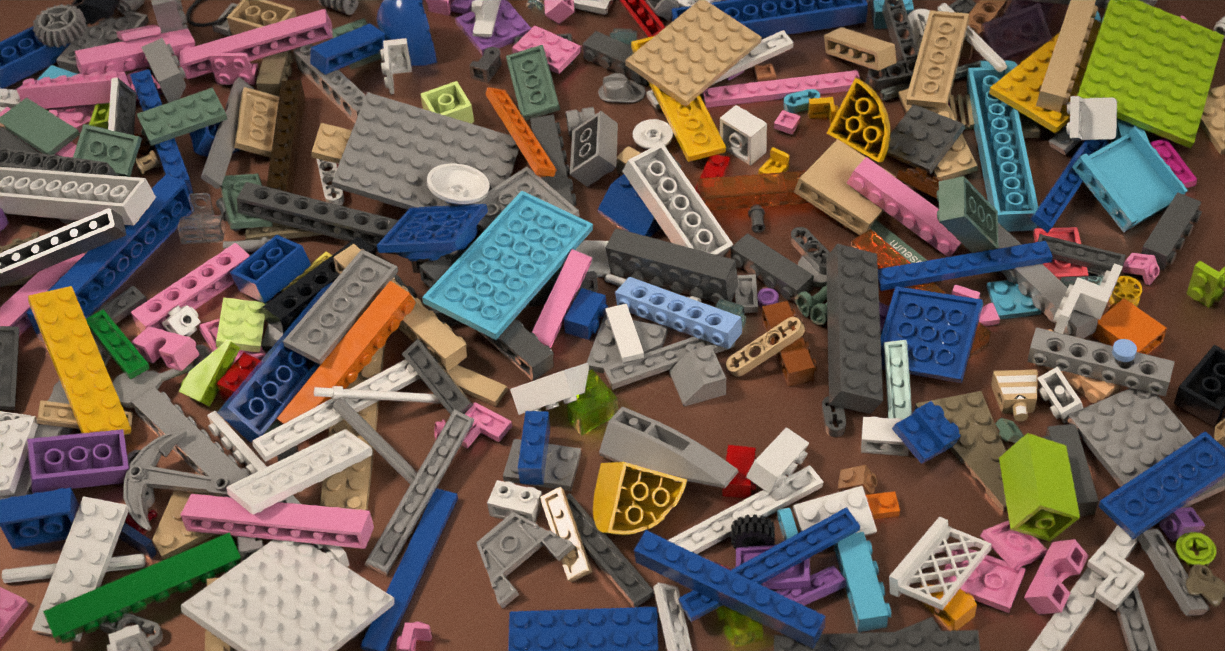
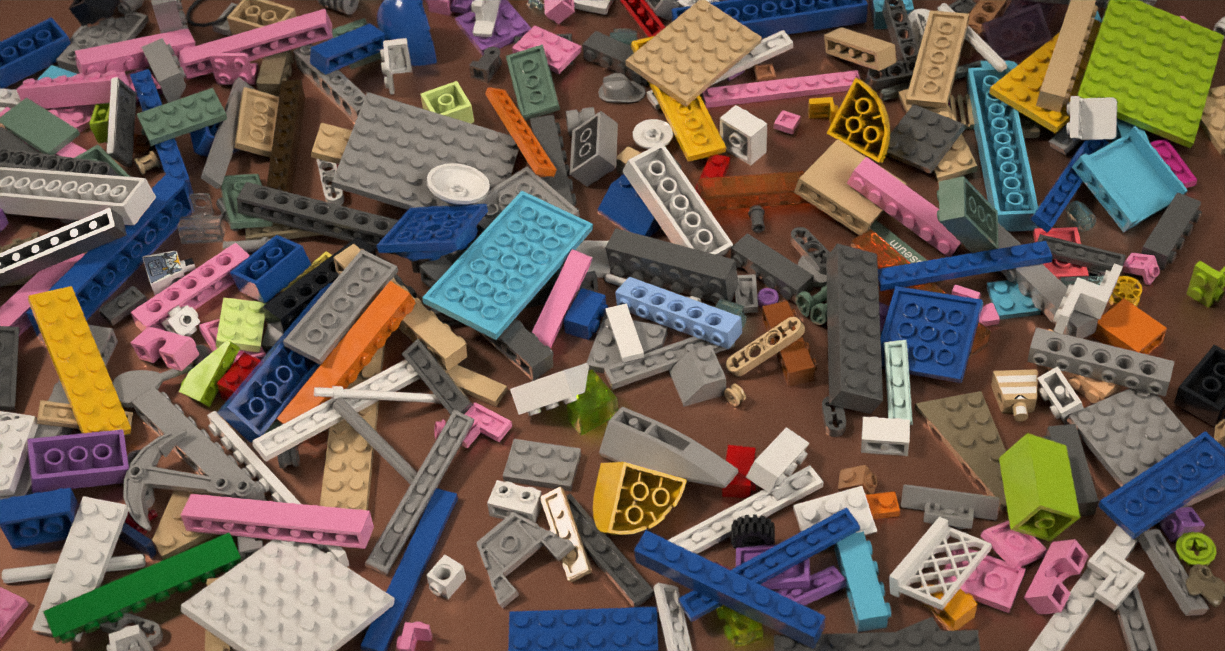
light grey gear [33,4,86,48] -> none
sand green plate [73,124,142,177] -> none
green plate [86,309,150,380] -> none
bright pink tile [116,25,161,41] -> none
white plate [226,429,373,515] -> none
blue brick [518,411,550,485] -> none
yellow bracket [758,147,789,184] -> none
medium azure beam [777,508,798,541] -> none
medium azure beam [783,89,820,113] -> none
blue plate [892,401,961,464] -> none
reddish brown plate [896,167,943,199] -> none
sand green plate [995,418,1024,443] -> none
light blue tile [1112,339,1137,362] -> none
none -> torso [142,251,196,295]
none -> white brick [426,555,466,599]
none -> tan bush [724,384,746,407]
none -> light grey bracket [901,484,1000,529]
none -> clear light blue brick [1066,201,1097,231]

